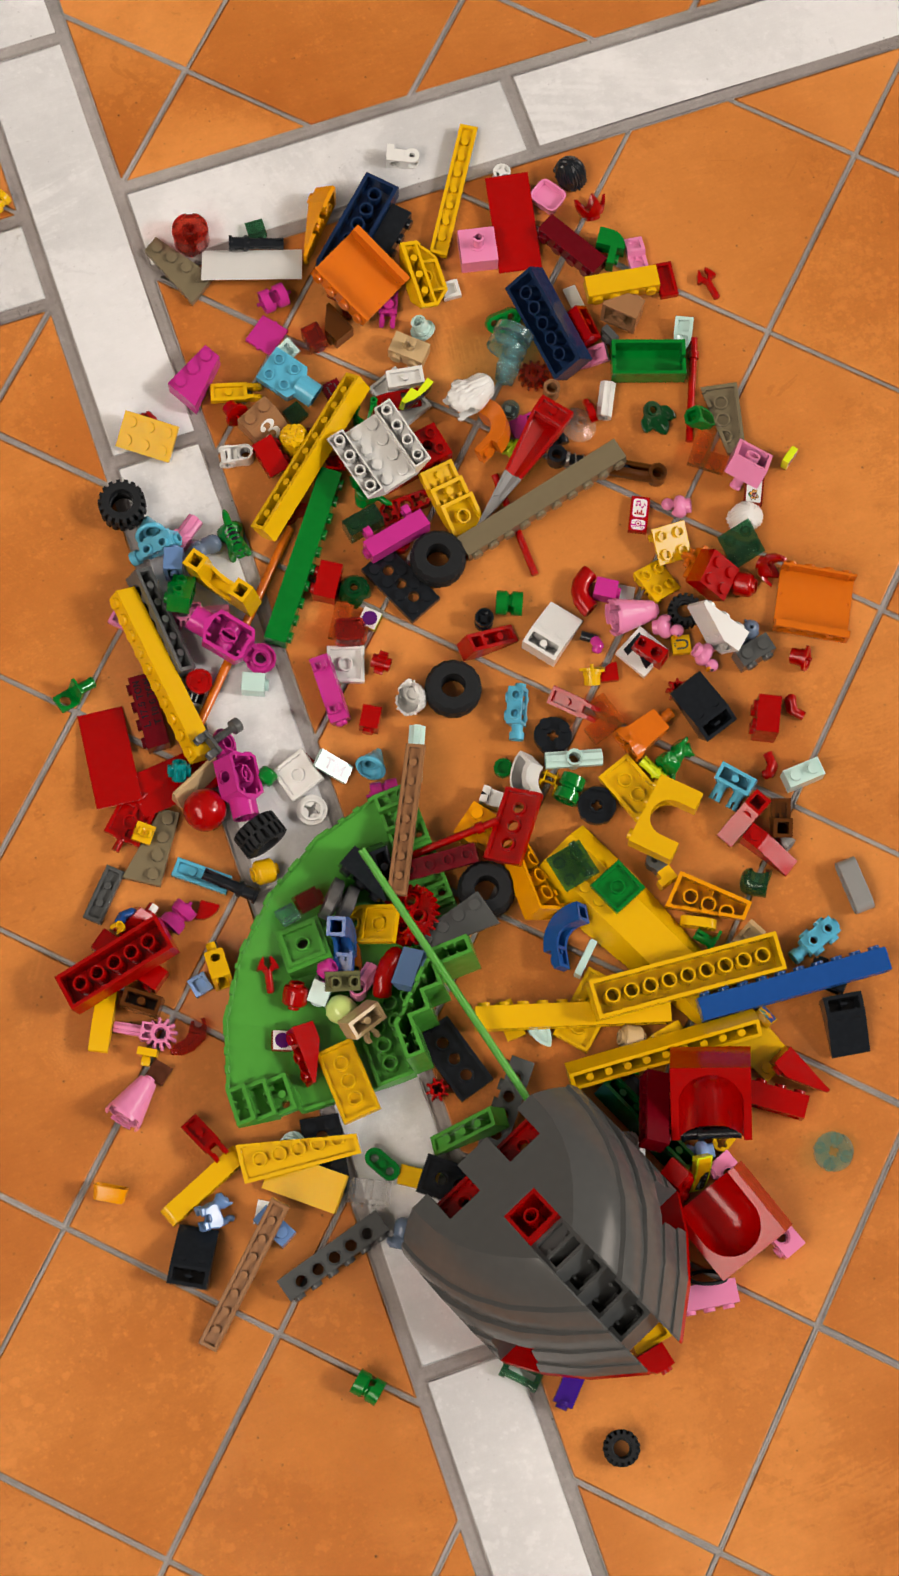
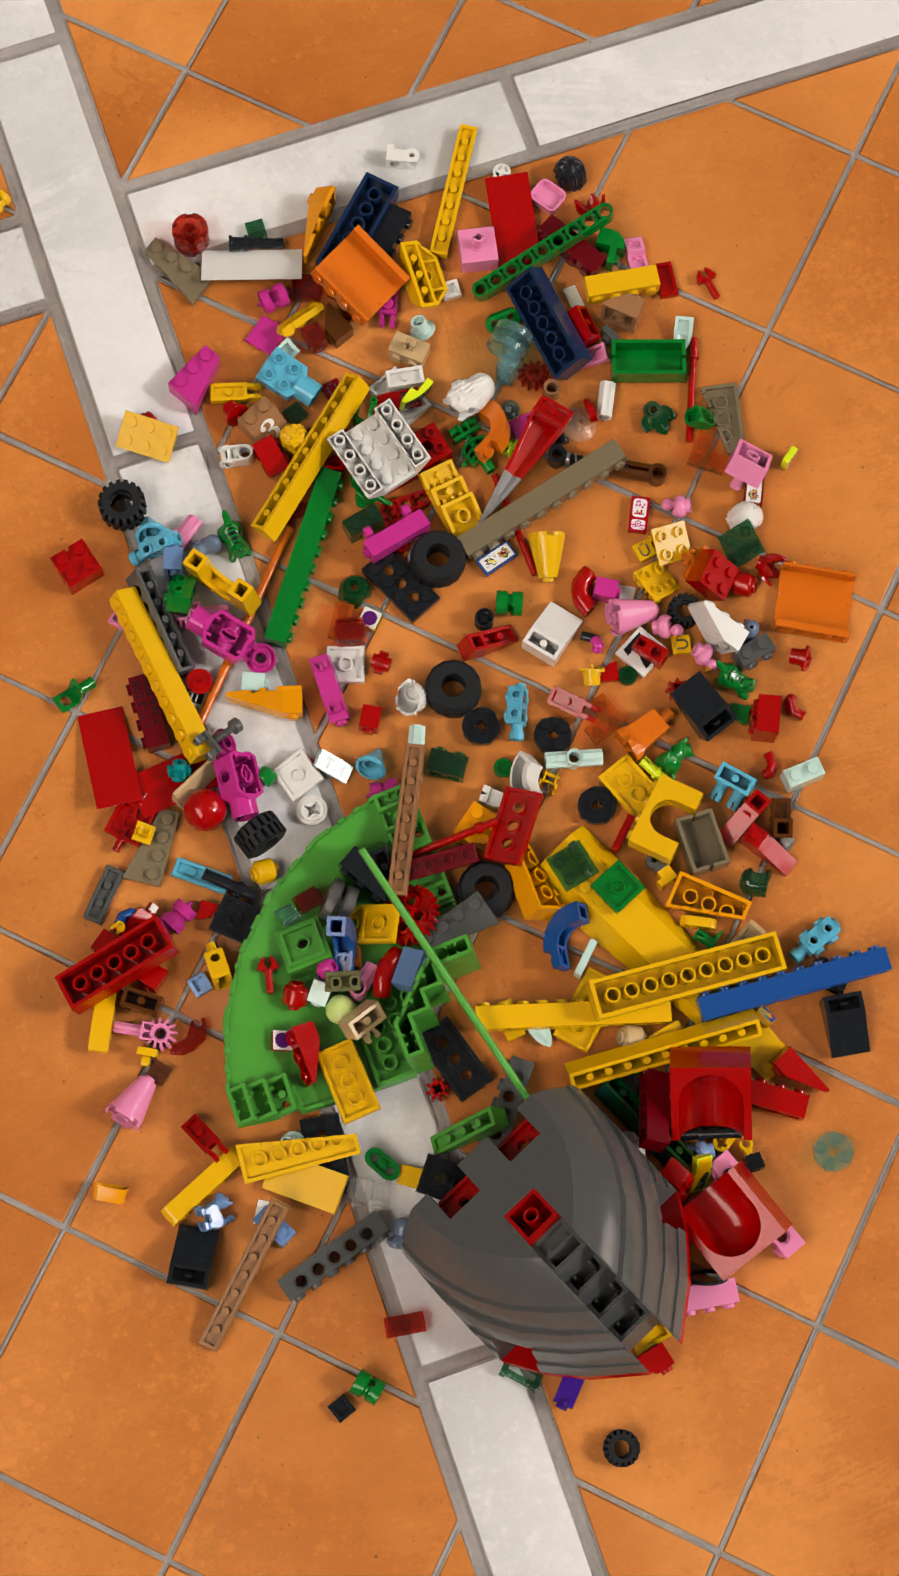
red brick [310,559,343,605] -> none
green wheel [553,771,586,806] -> none
light grey beam [835,856,875,914] -> none
none -> red piece [50,538,104,595]
none -> black plate [209,893,261,944]
none -> light orange wedge [226,685,303,721]
none -> yellow hinge [276,301,325,337]
none -> clear red piece [291,274,323,303]
none -> black tile [328,1394,356,1423]
none -> clear red plate [383,1311,427,1339]
none -> clear green brick [426,747,469,783]
none -> green torso [447,416,496,474]
none -> black plate [462,707,500,746]
none -> green beam [472,203,614,302]
none -> tile [476,540,517,577]
none -> yellow cone [528,531,565,583]
none -> red tile [610,813,635,854]
none -> dark green tile [618,666,637,686]
none -> yellow tile [631,538,656,564]
none -> dark tan piece [673,808,730,877]
none -> green animal [715,660,756,700]
none -> green tile [731,703,750,726]
none -> black piece [739,1140,765,1173]

